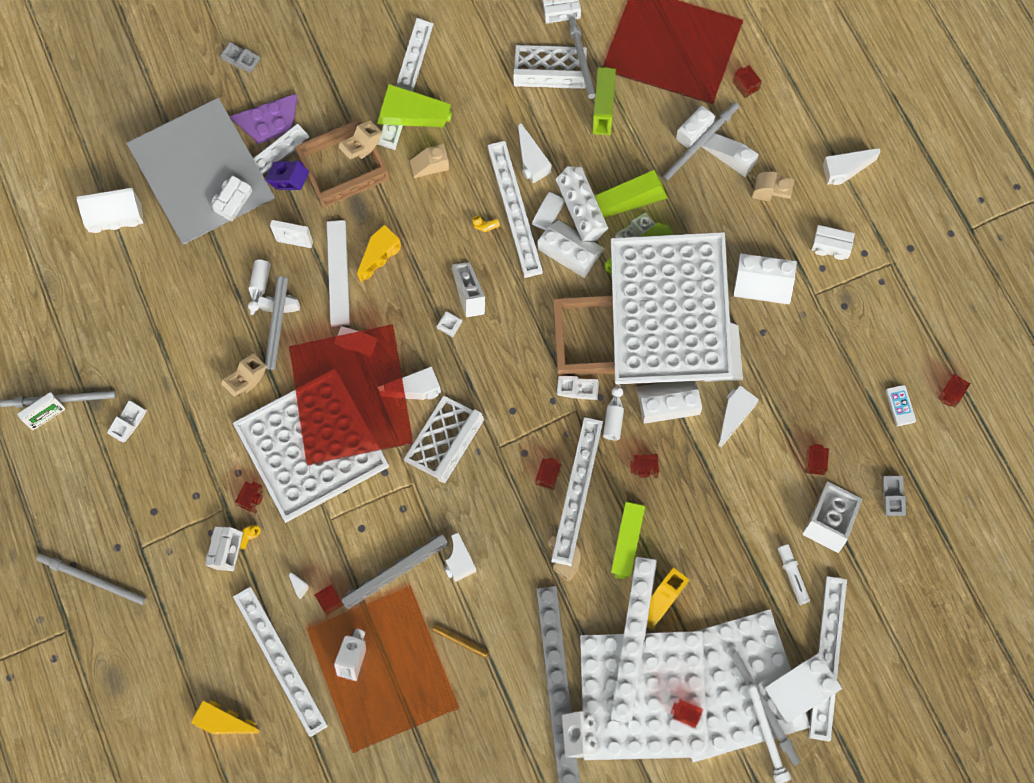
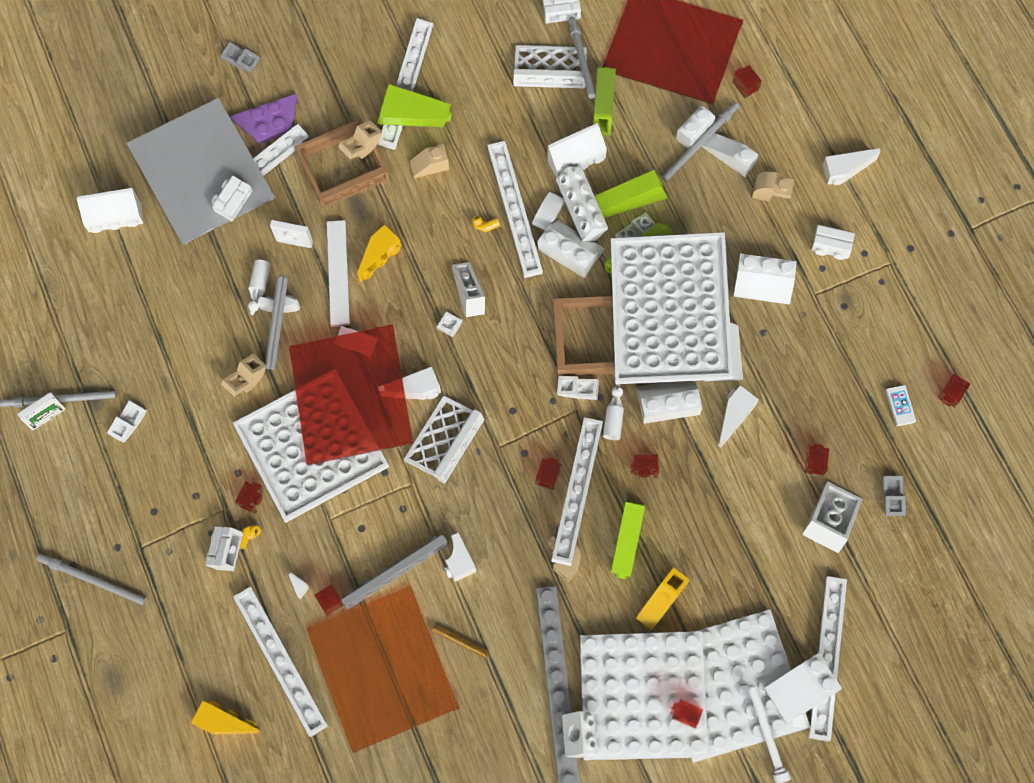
dark purple brick [265,160,310,190] -> none
white torso [334,629,366,681] -> none
white slope [518,124,551,183] -> none
white plate [611,557,657,723] -> none
light grey bar [731,651,801,766] -> none
white pin [778,544,810,605] -> none
none -> white slope [548,123,607,178]

